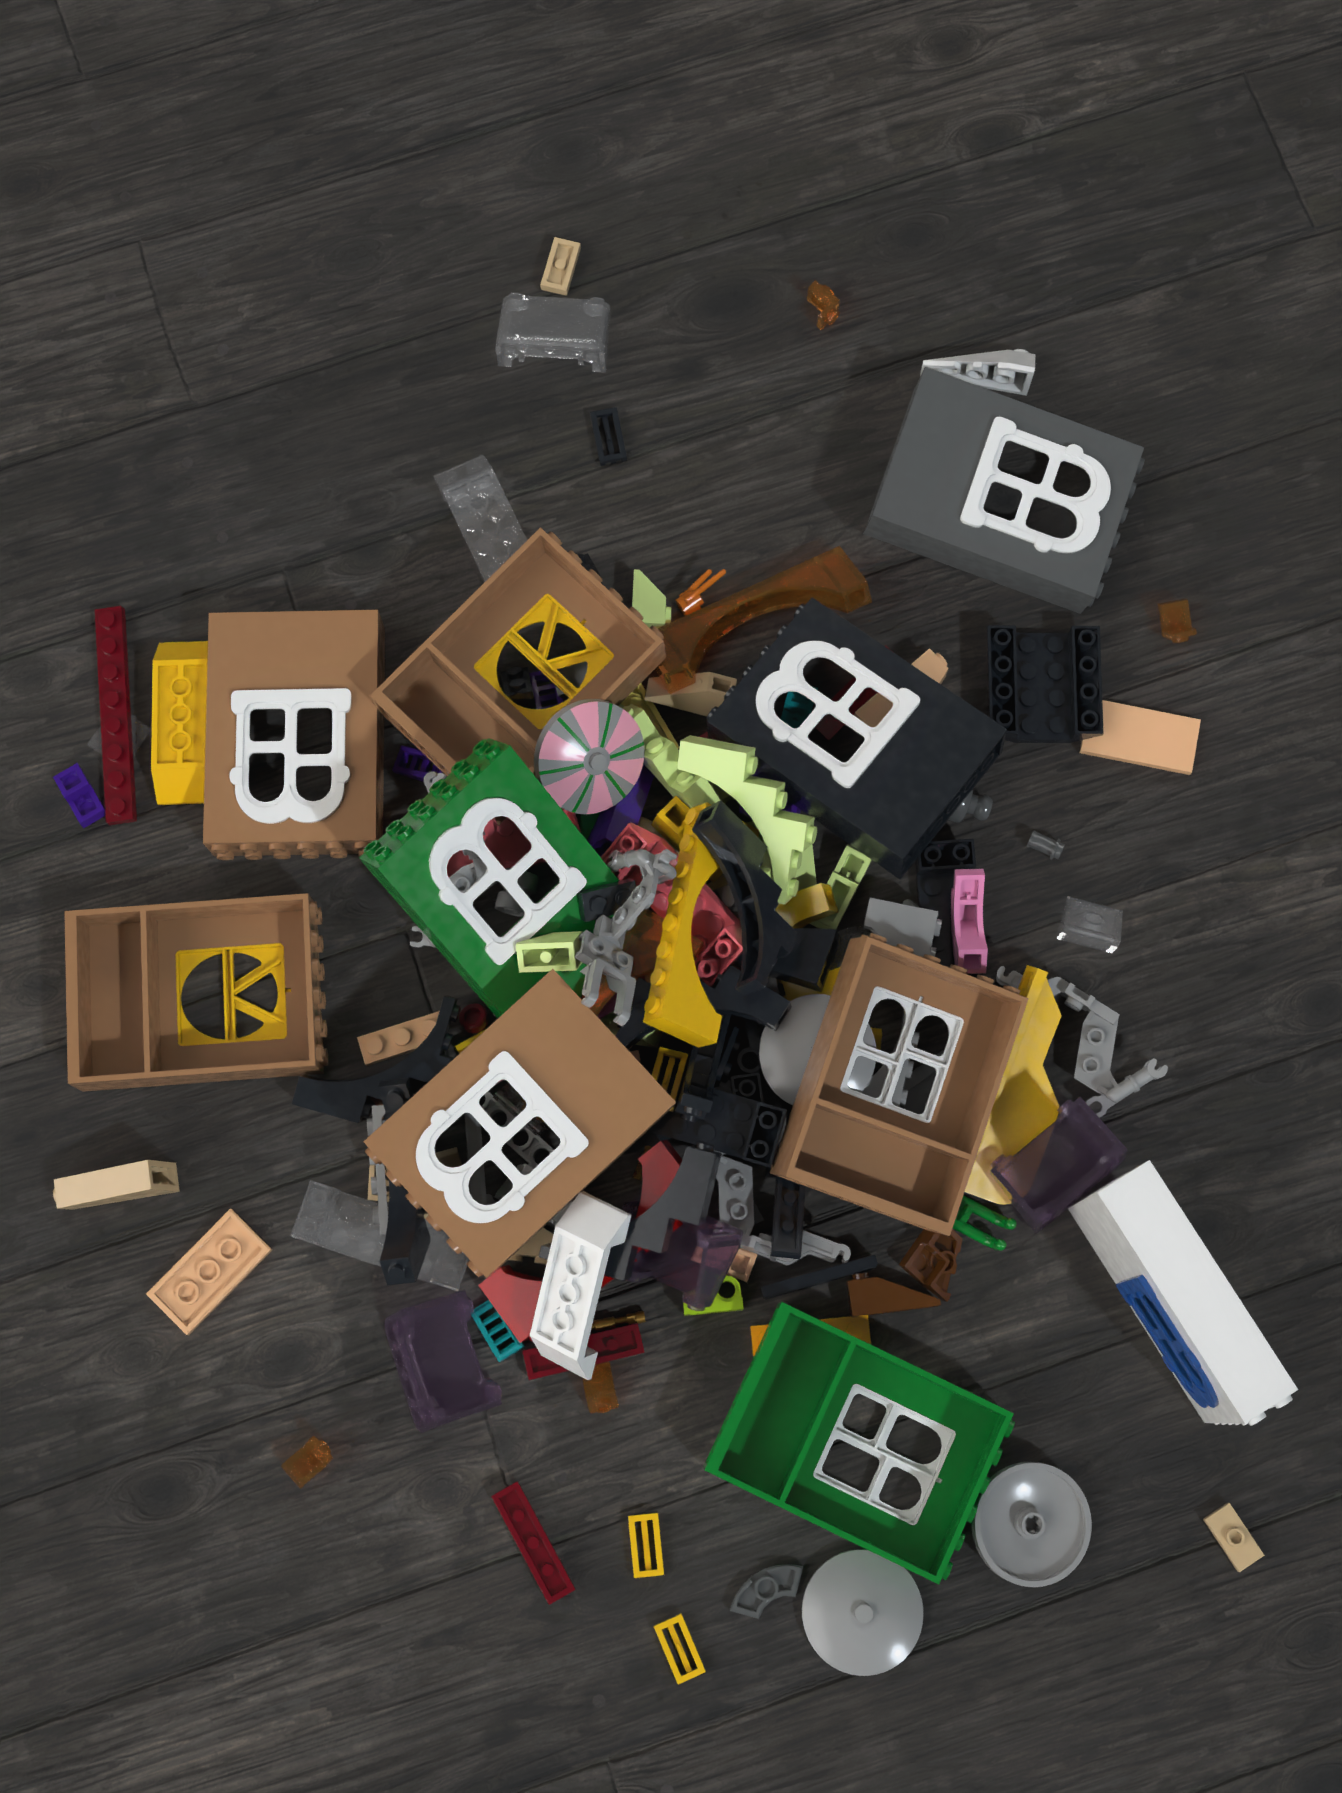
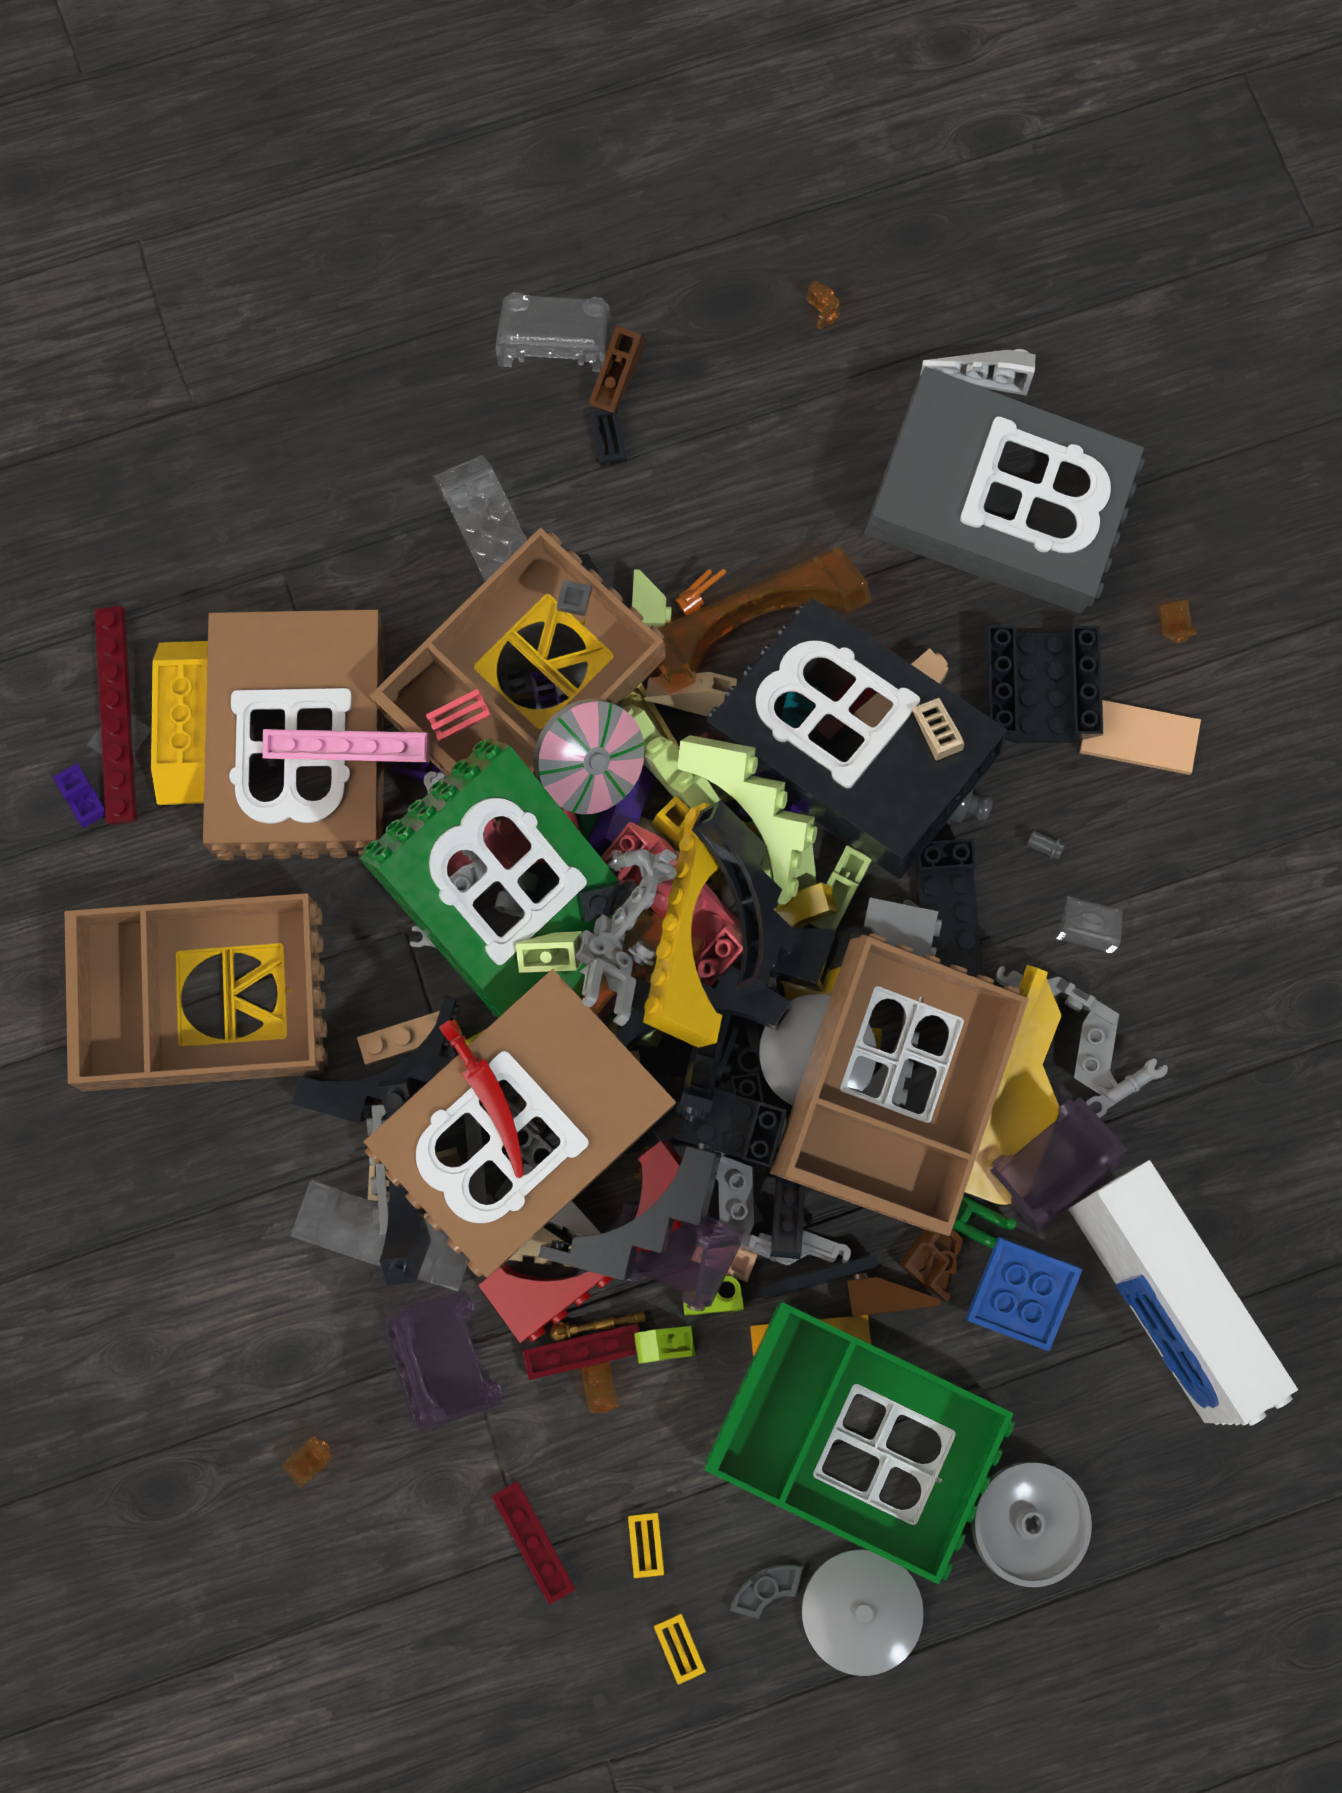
tan slope [53,1160,180,1210] -> none
light nougat tile [146,1208,273,1335] -> none
dark red tile [459,1004,489,1034] -> none
teal slope [470,1300,525,1363] -> none
white slope [530,1191,631,1380] -> none
tan plate [540,237,581,296] -> none
yellow tile [652,1047,688,1112] -> none
bright pink arch [951,869,988,974] -> none
tan plate [1203,1502,1265,1572] -> none
none -> bright pink tile [263,729,430,762]
none -> coral tile [426,688,492,742]
none -> red sword [439,1020,523,1178]
none -> flat silver tile [557,580,592,616]
none -> reddish brown slope [588,326,647,413]
none -> light grey plate [628,940,657,966]
none -> lime plate [634,1326,695,1364]
none -> tan slope [912,698,965,761]
none -> blue plate [965,1236,1083,1351]

